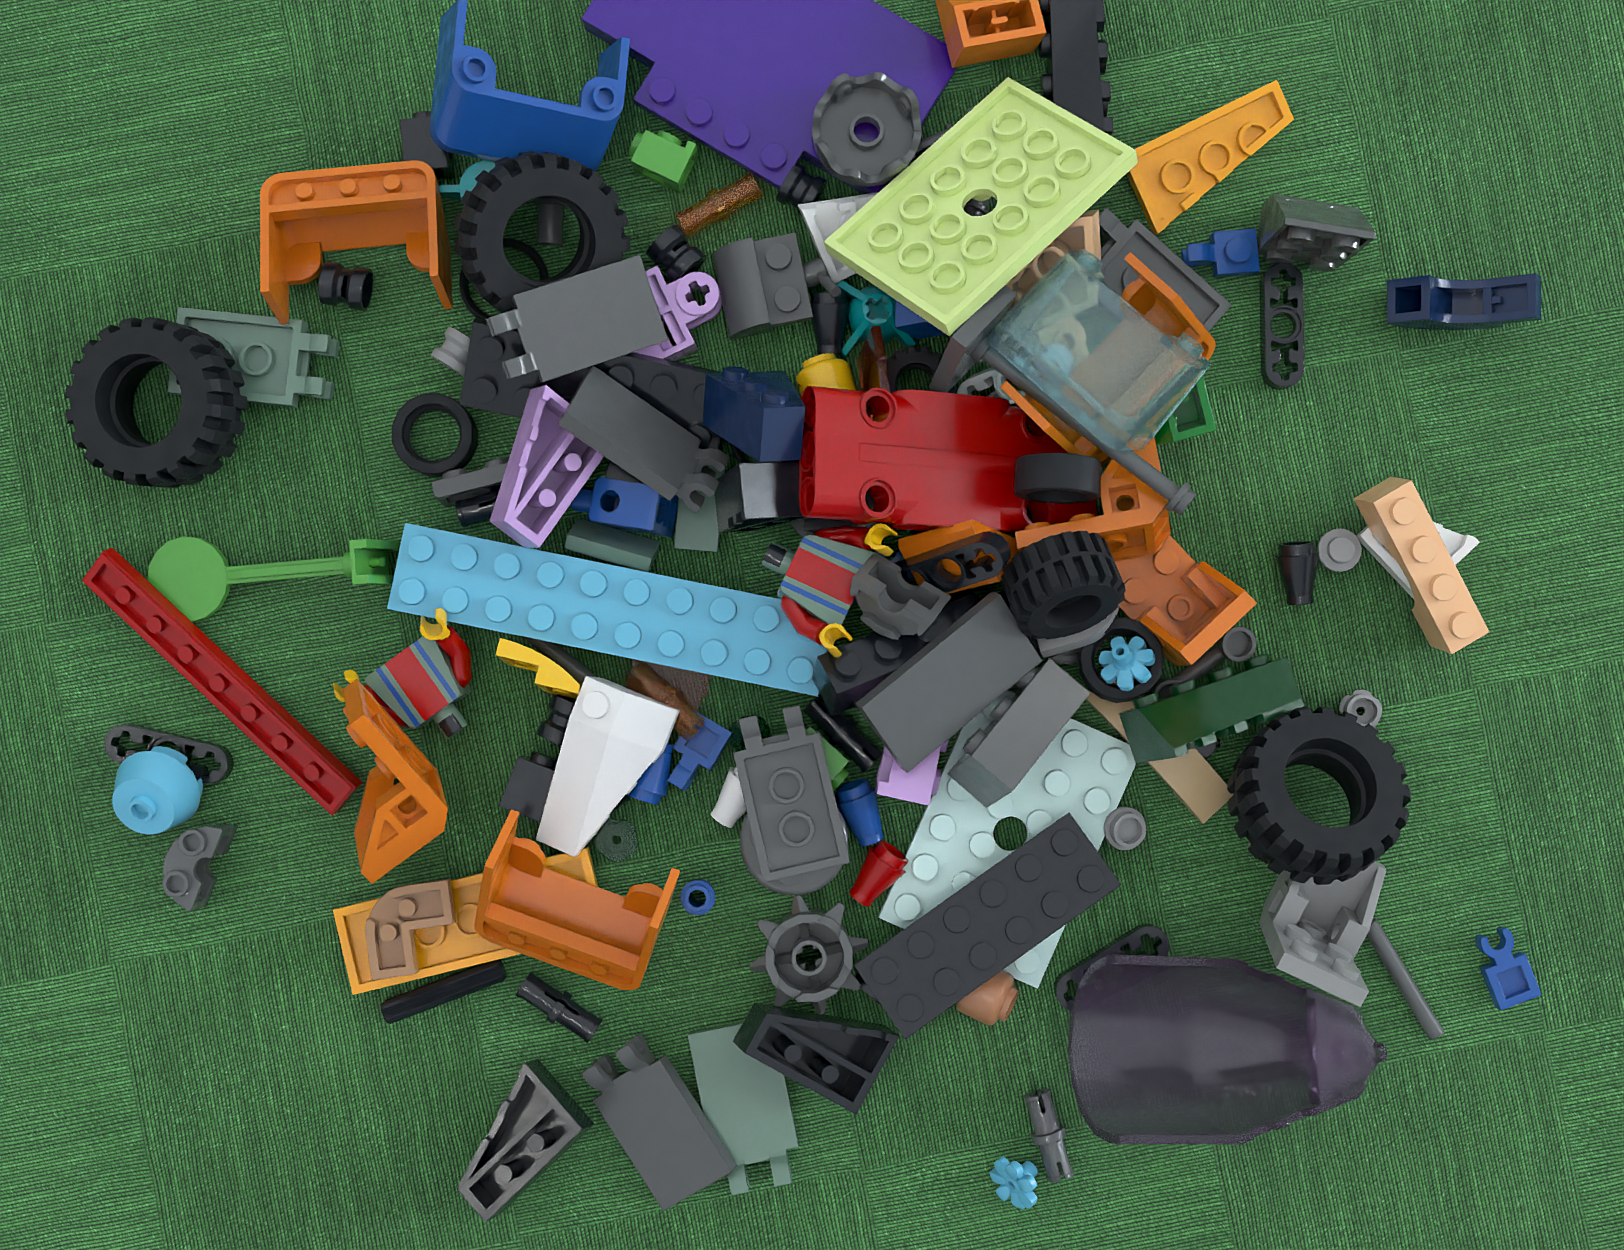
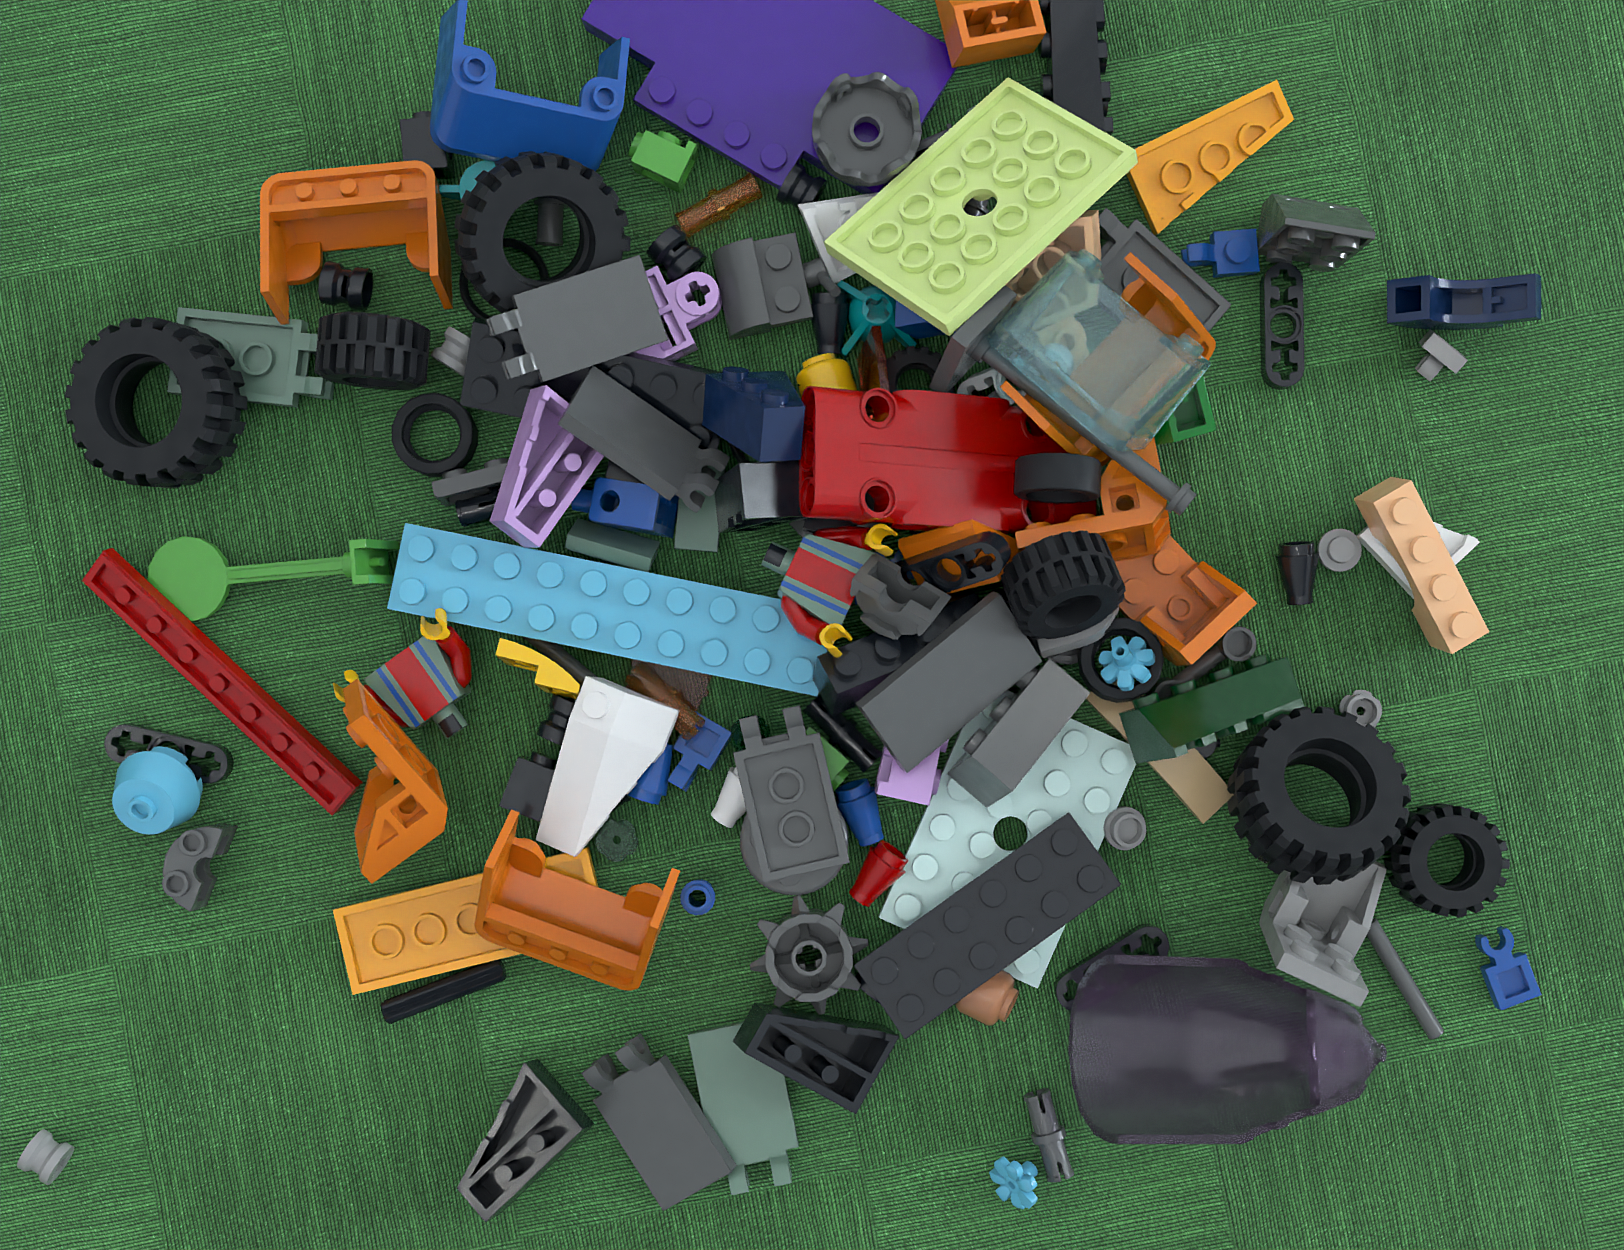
medium nougat plate [365,878,456,980] -> none
black pin [515,972,603,1043] -> none
none -> light grey wheel [17,1129,75,1185]
none -> black tyre [315,312,431,390]
none -> black tyre [1384,803,1510,917]
none -> light grey tile [1415,329,1468,381]

